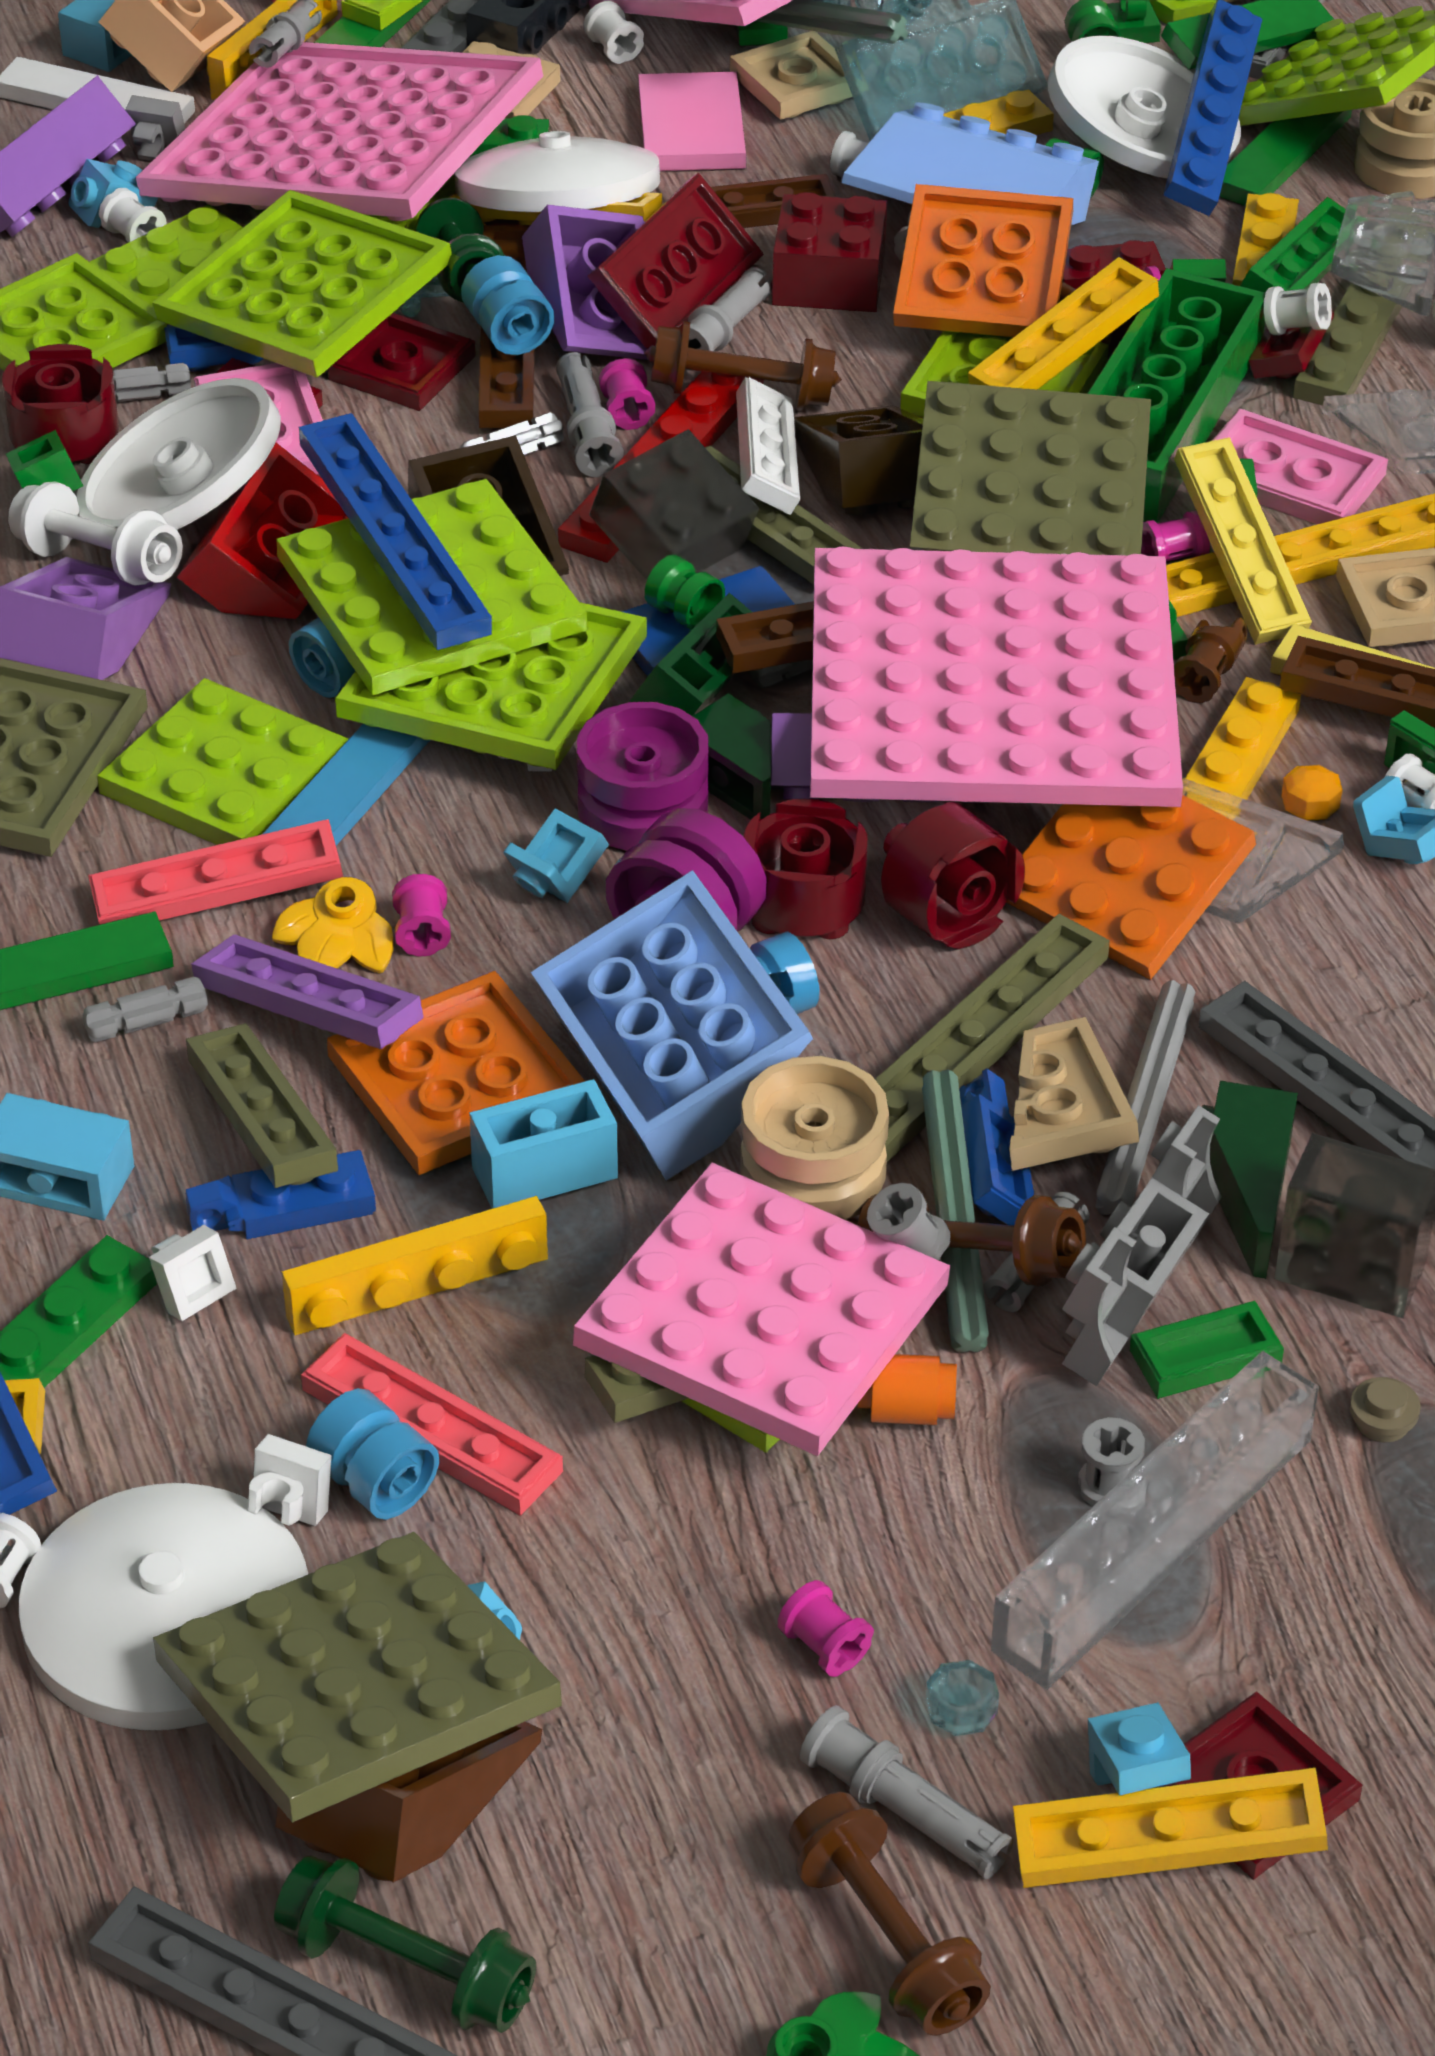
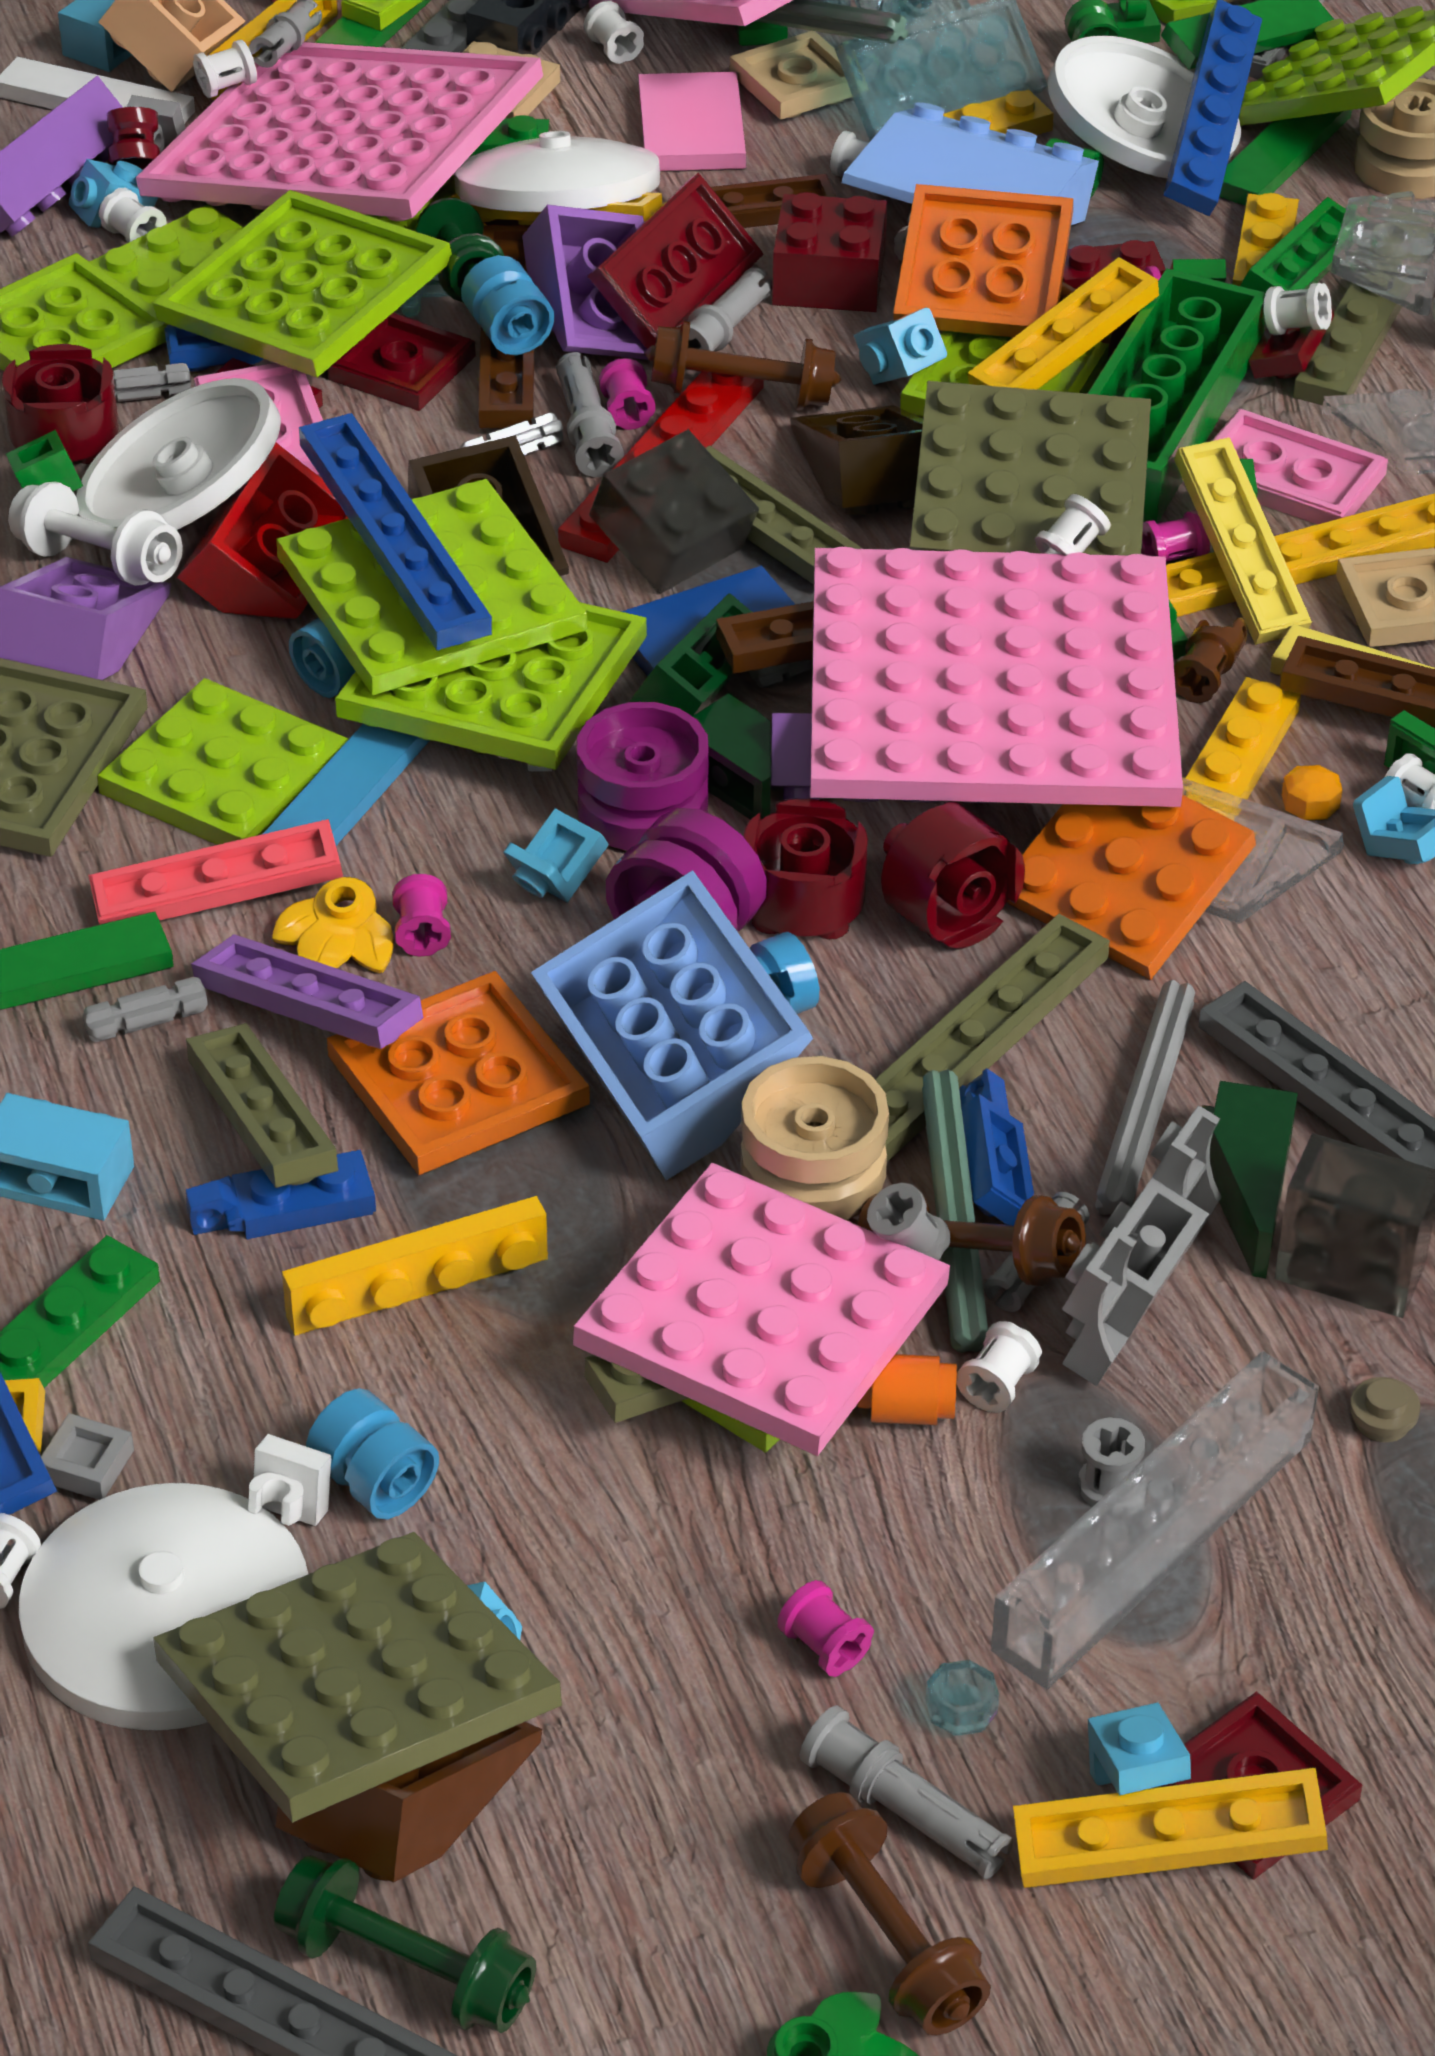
white tile [149,1225,237,1321] -> none
coral tile [301,1333,563,1516] -> none
medium azure brick [469,1079,618,1209] -> none
green wheel [644,554,725,630] -> none
white tile [736,377,800,515] -> none
tan wing [1009,1017,1139,1171] -> none
green tile [1129,1301,1284,1399] -> none
none -> light grey plate [41,1413,134,1500]
none -> dark red wheel [107,107,160,170]
none -> white bush [193,40,257,98]
none -> medium azure bracket [854,308,947,385]
none -> white bush [956,1321,1042,1413]
none -> white bush [1035,494,1111,555]

